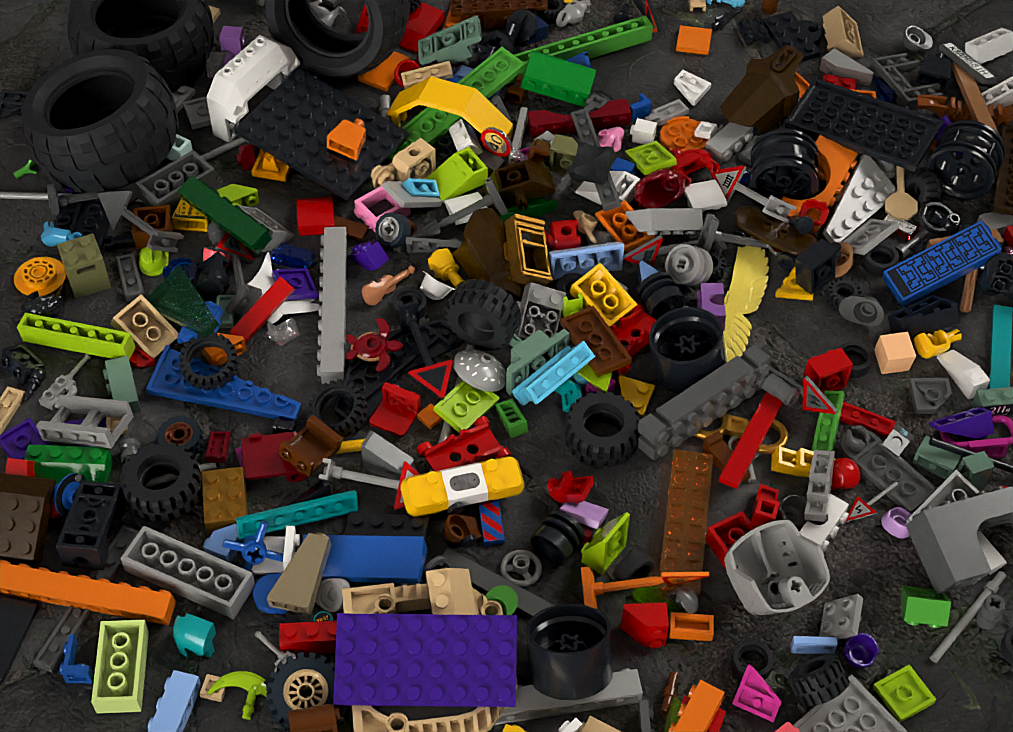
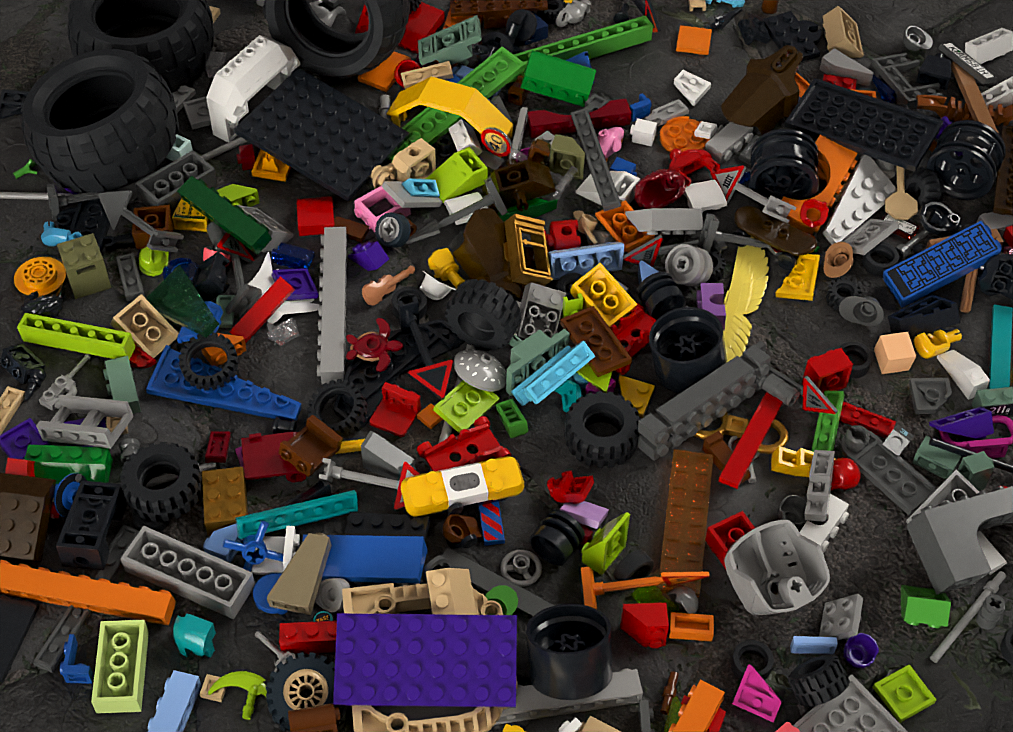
wheel [157,415,204,456] -> none
medium lavender arch [219,26,247,66] -> none
orange torso [327,119,366,160] -> none
dark grey wing [406,237,462,253] -> none
black brick [568,141,616,185] -> none
lime plate [625,141,677,175] -> none
red arch [749,484,780,527] -> none
black pin [789,215,813,234] -> none
black hinge [795,239,841,295] -> none
light grey piece [845,482,898,523] -> none
lavender hair [881,507,912,539] -> none

